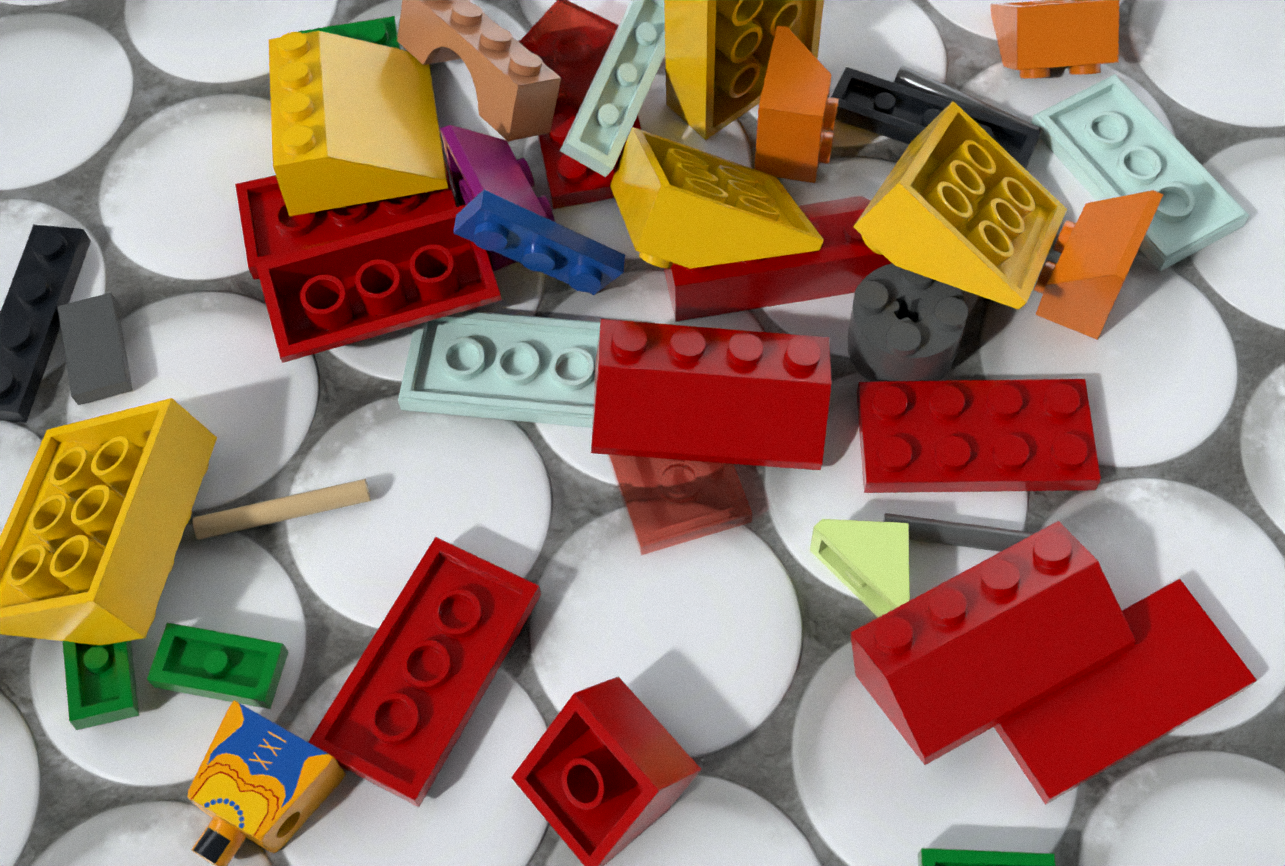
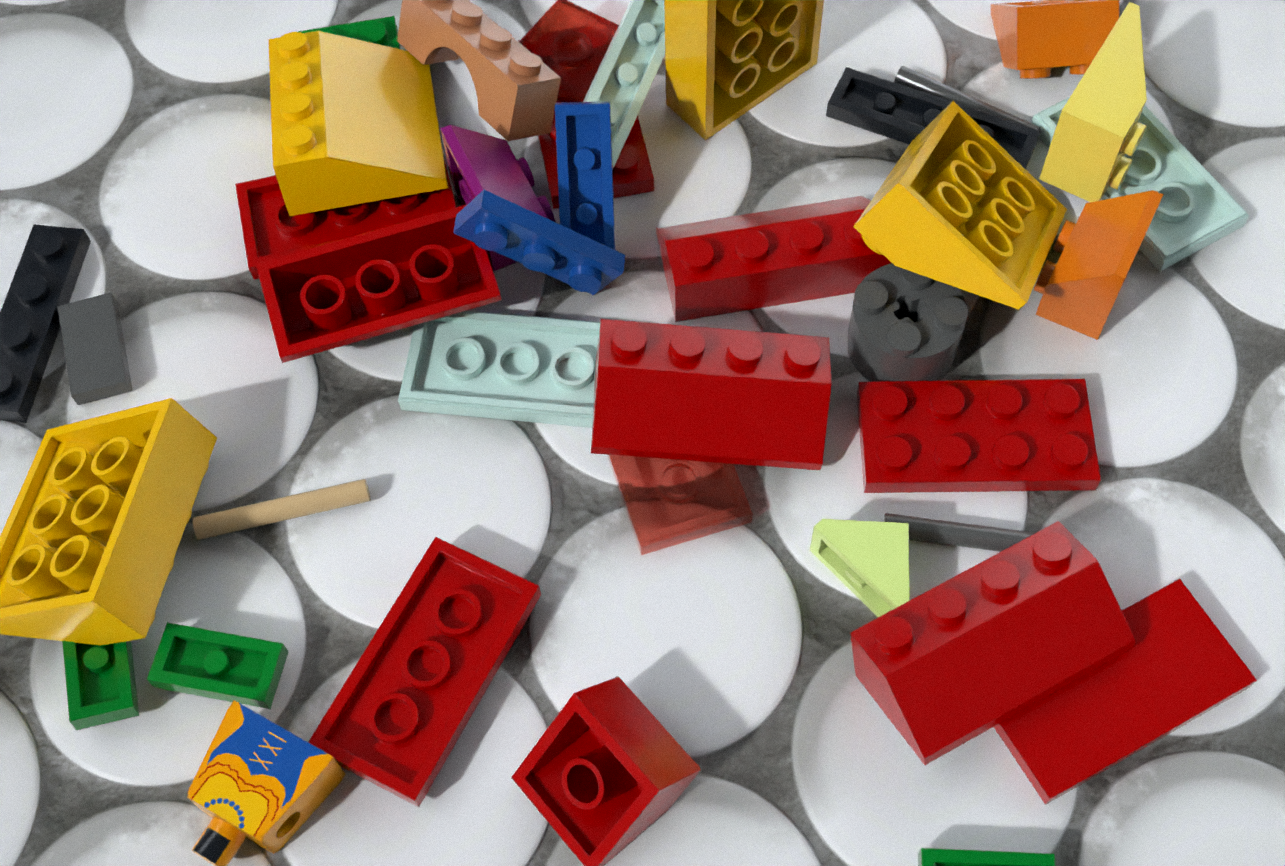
yellow slope [610,127,824,269] -> none
orange slope [755,25,839,183] -> none
none -> blue plate [555,101,615,250]
none -> light yellow slope [1039,2,1147,202]

